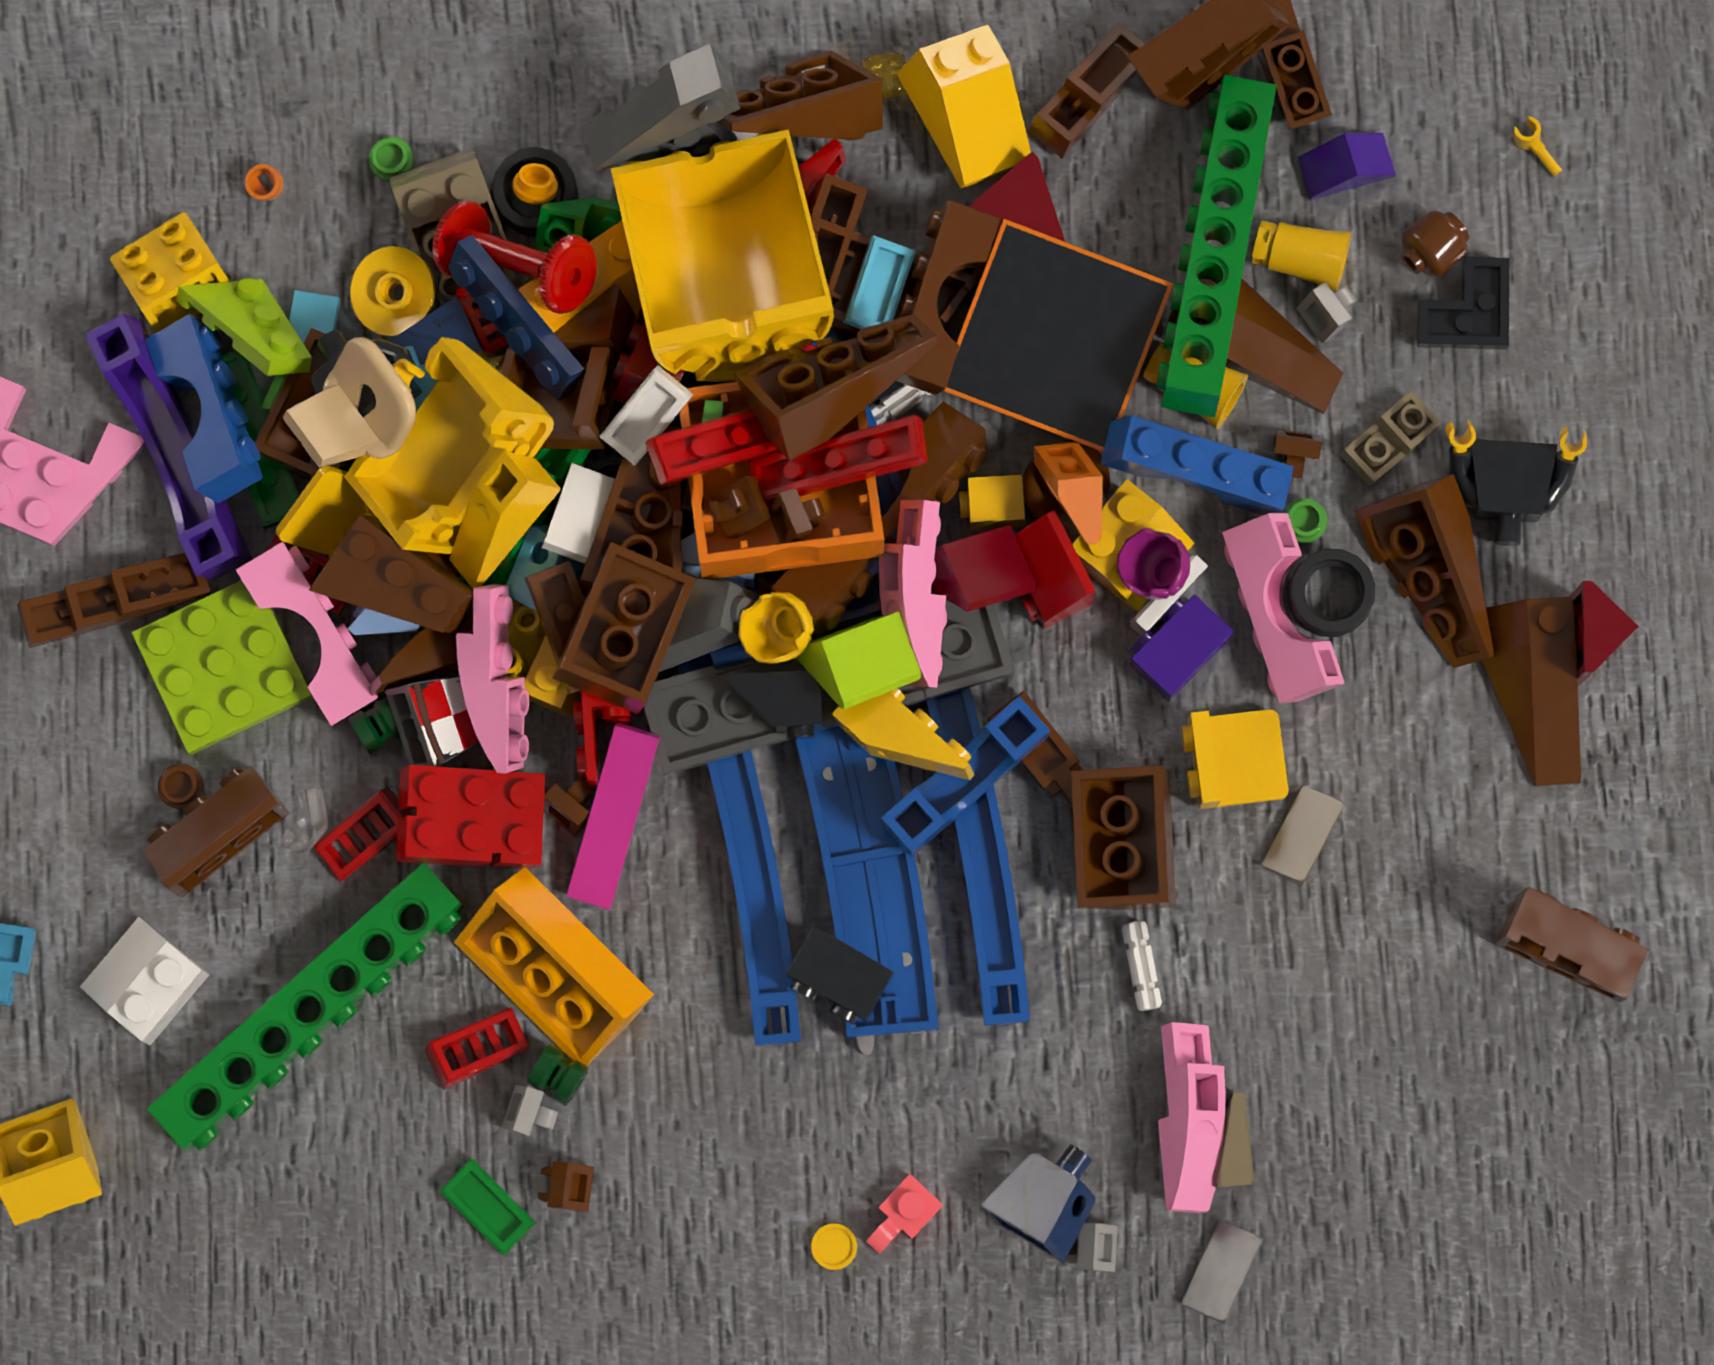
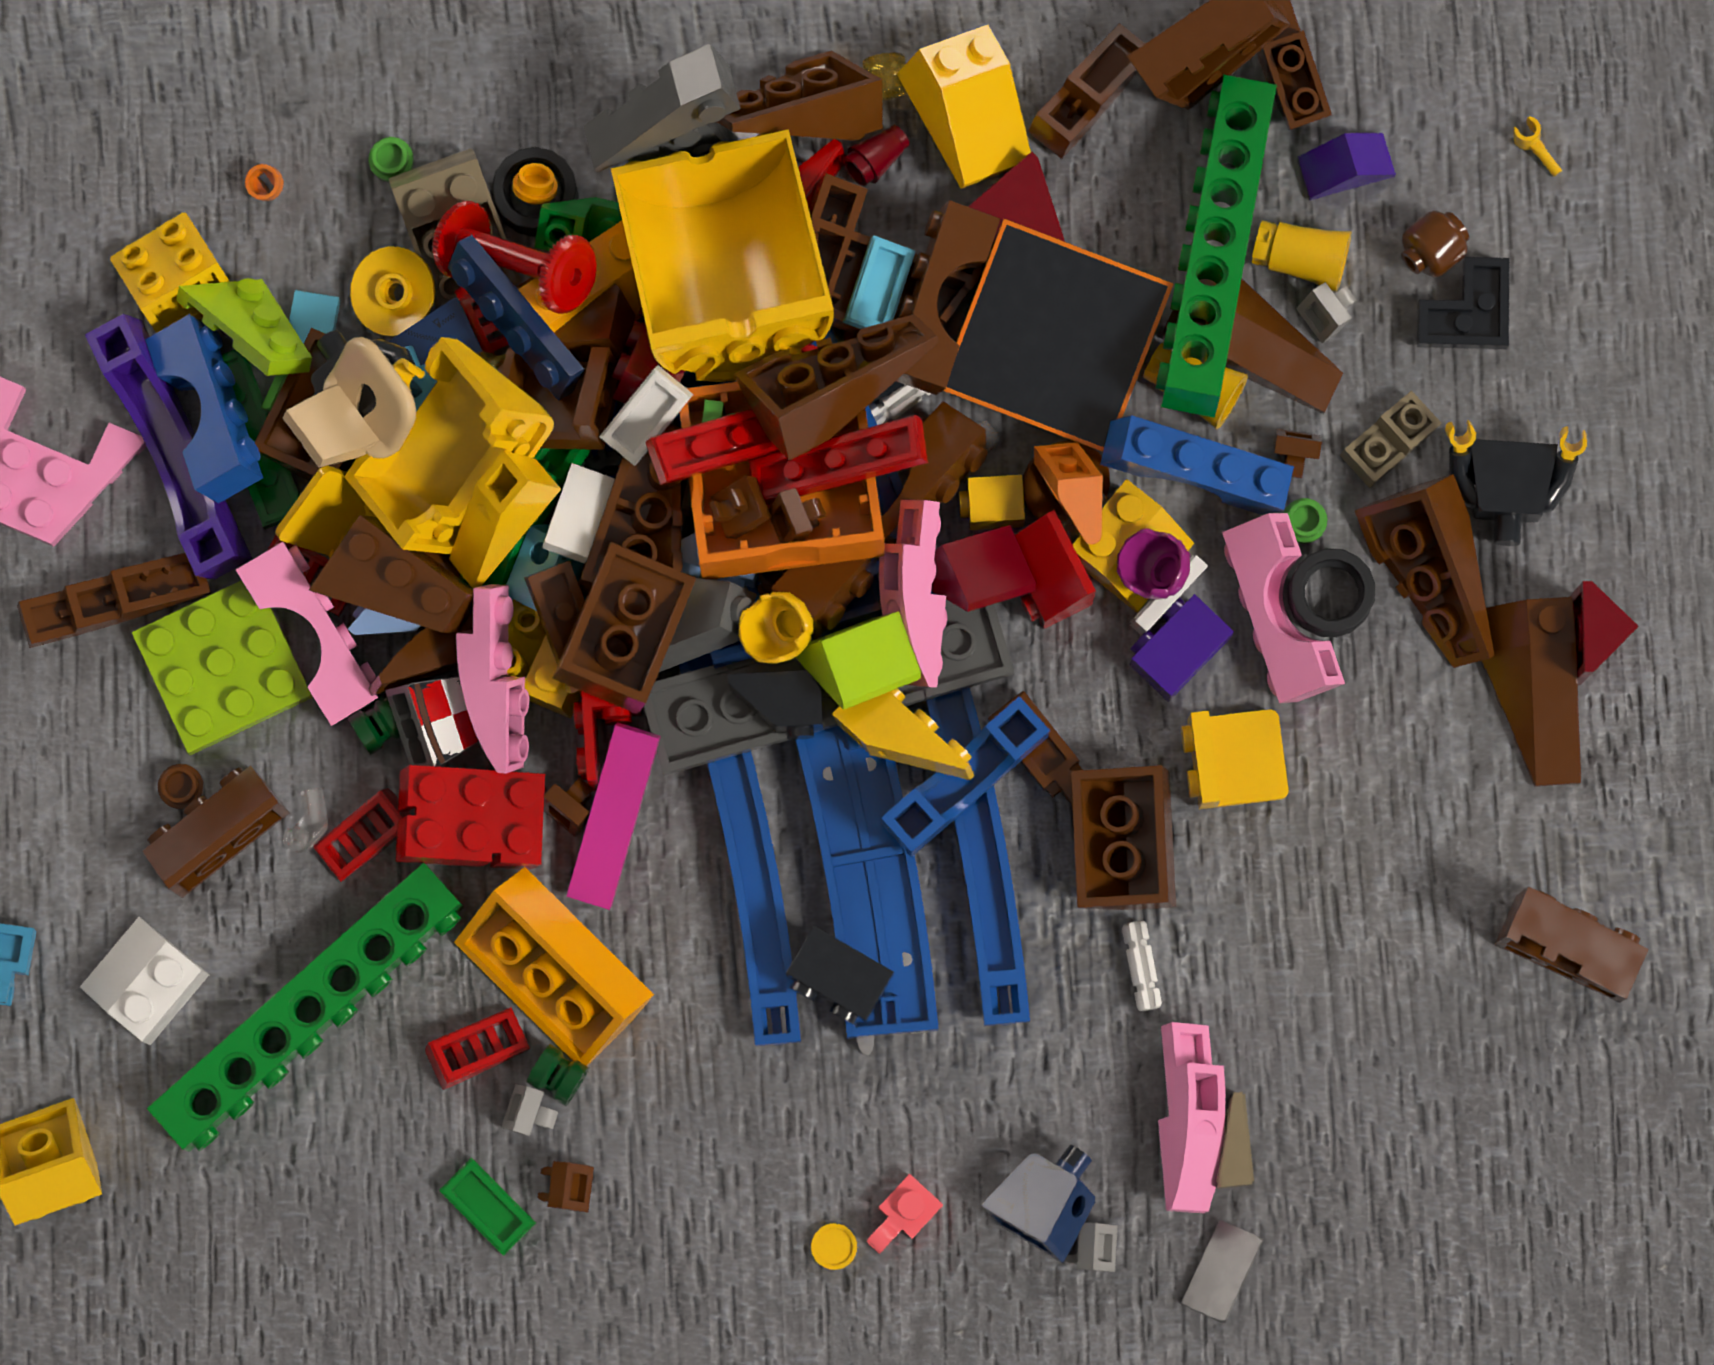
dark tan slope [1261,785,1345,887] -> none
none -> dark red cone [842,124,910,186]

